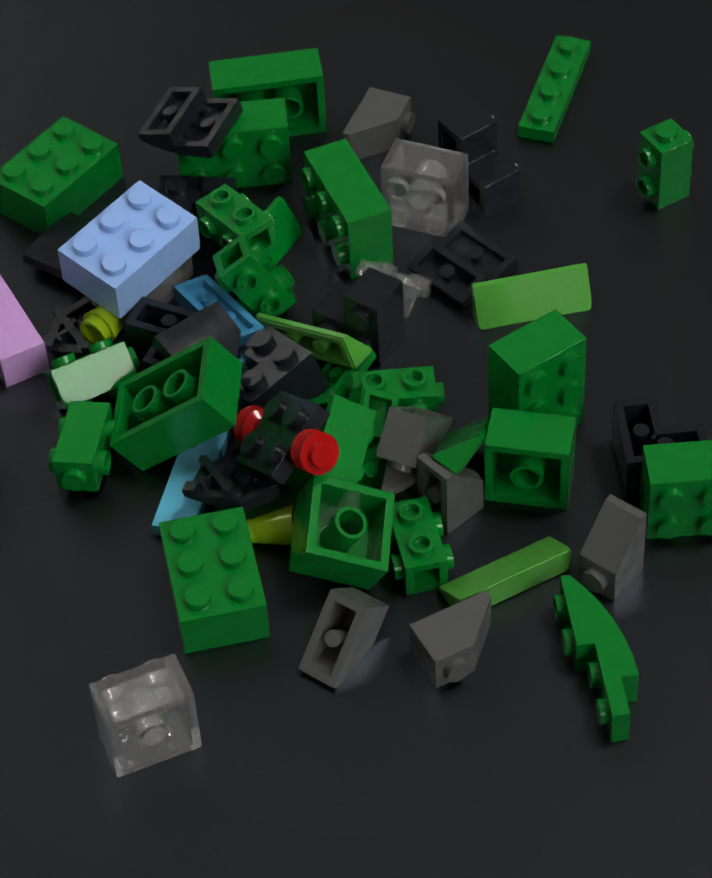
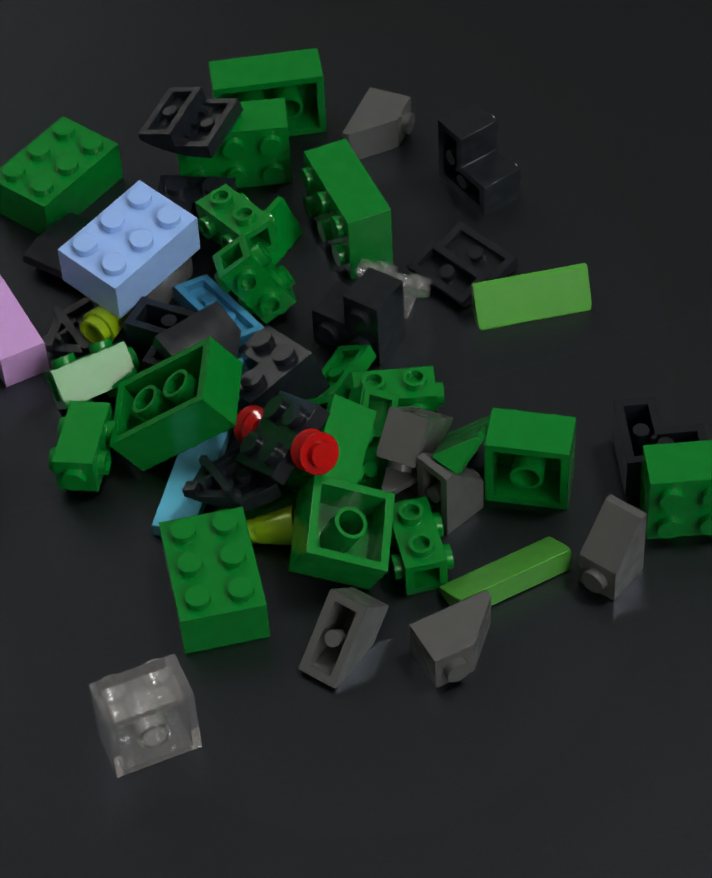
bright green slope [256,313,372,369] -> none
clear brick [380,138,469,237] -> none
green brick [488,309,586,428] -> none
green plate [518,35,591,143] -> none
green slope [553,575,639,742] -> none
green brick [635,118,694,210] -> none

